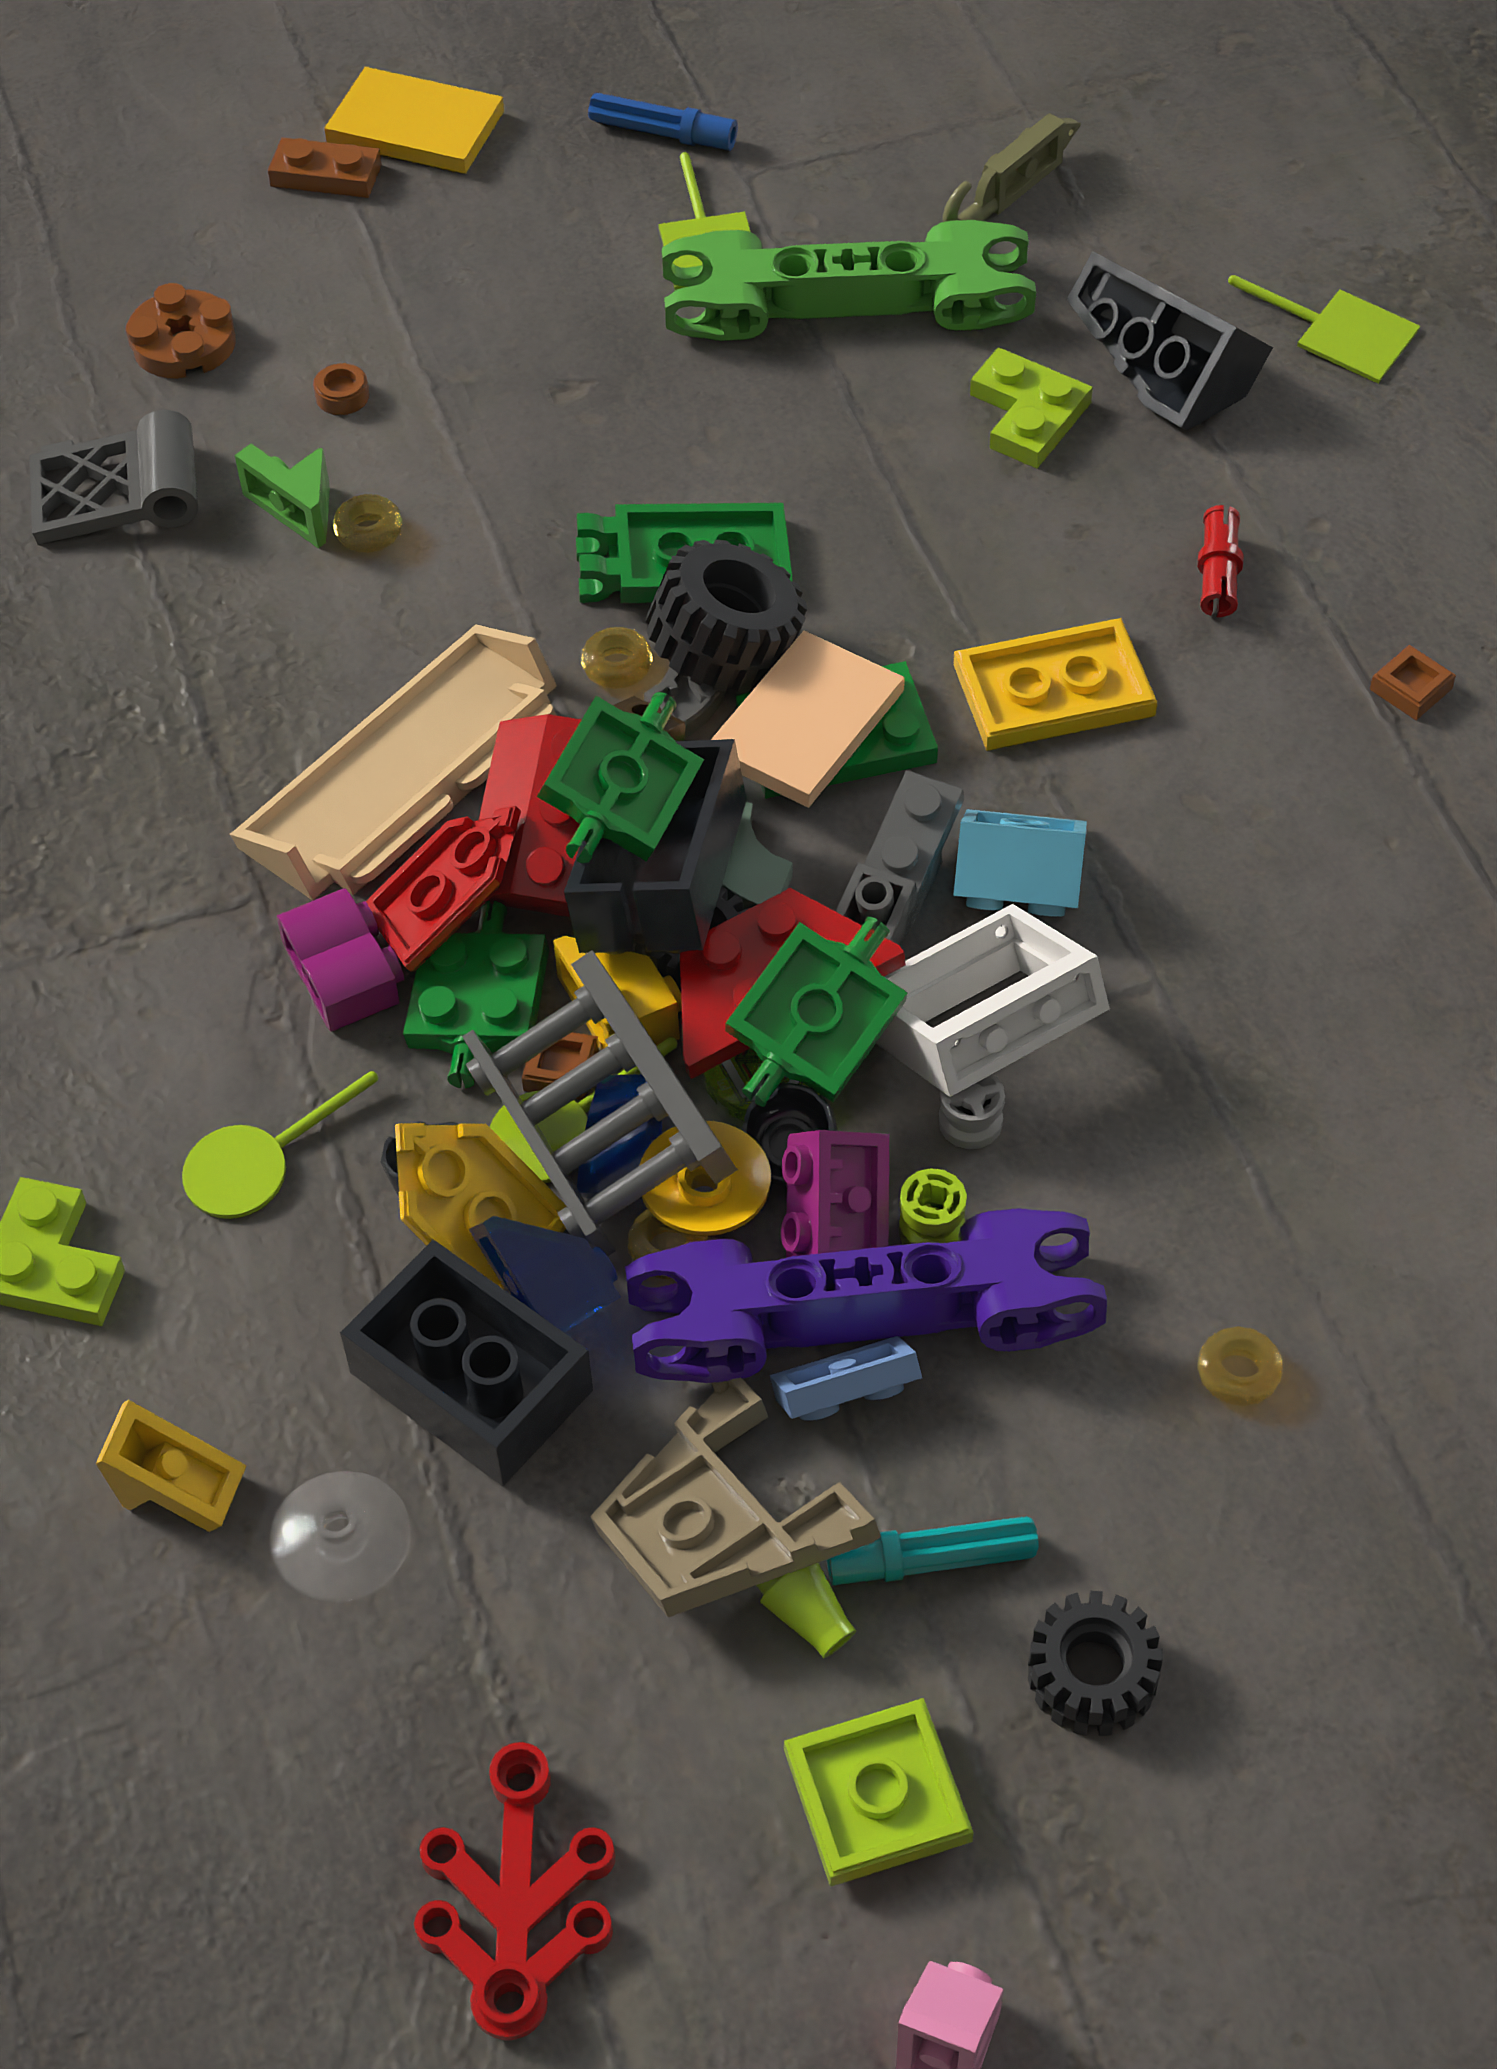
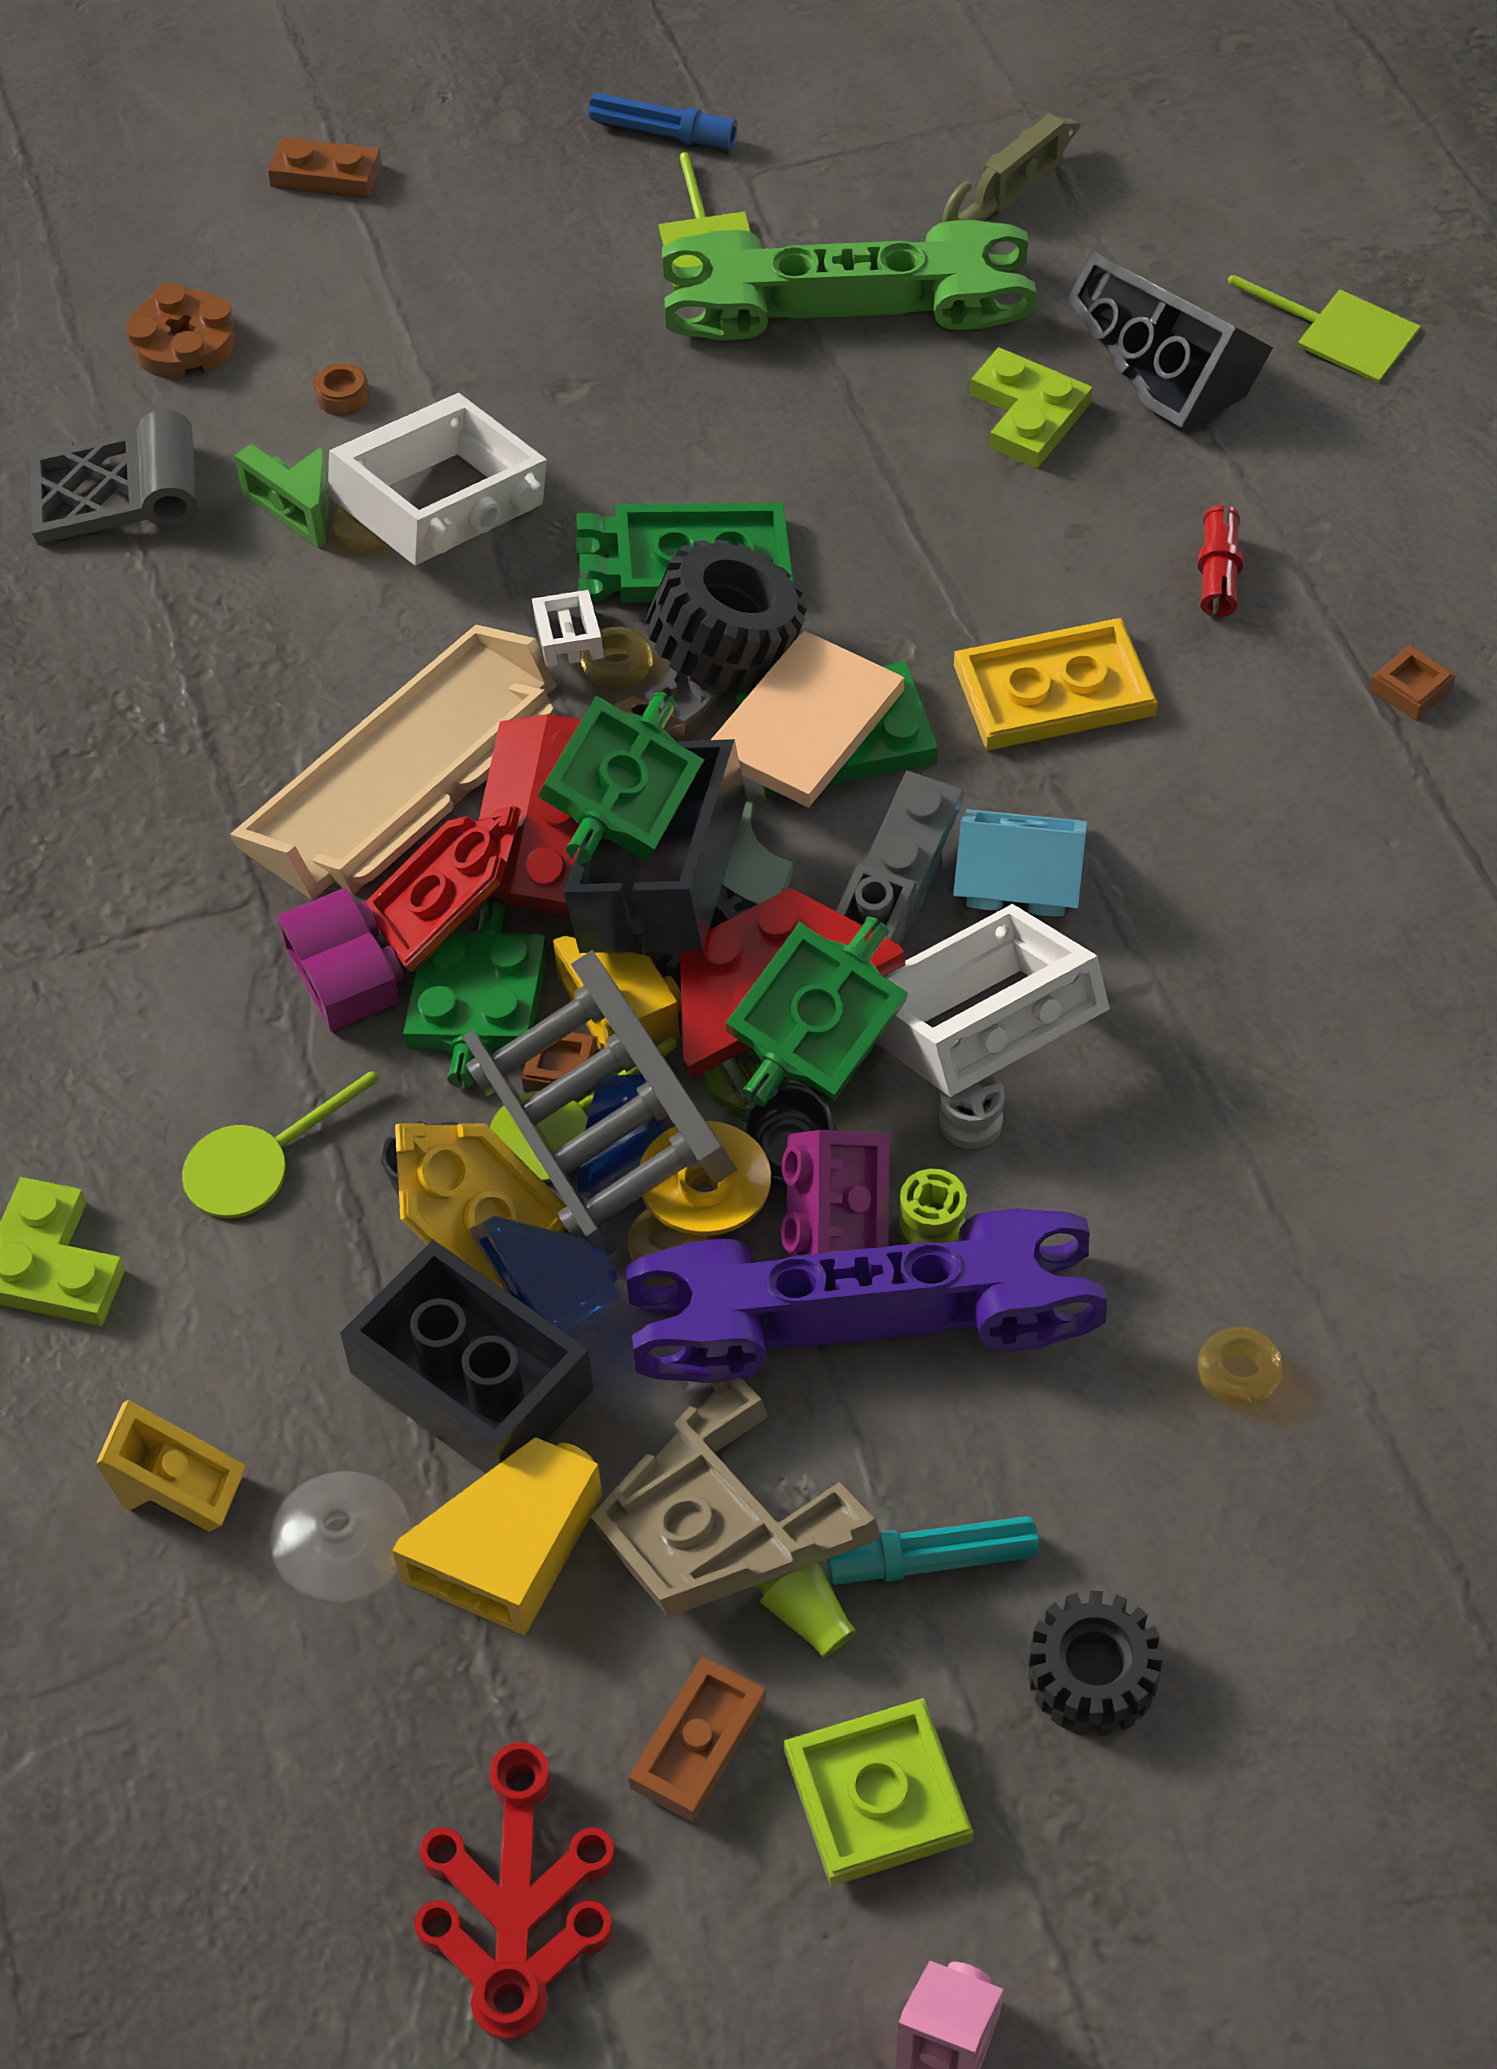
yellow tile [324,67,504,174] -> none
medium blue plate [770,1336,922,1420] -> none
none -> white window [328,393,547,565]
none -> yellow slope [392,1437,602,1636]
none -> white tile [532,590,604,667]
none -> dark orange plate [628,1656,766,1823]

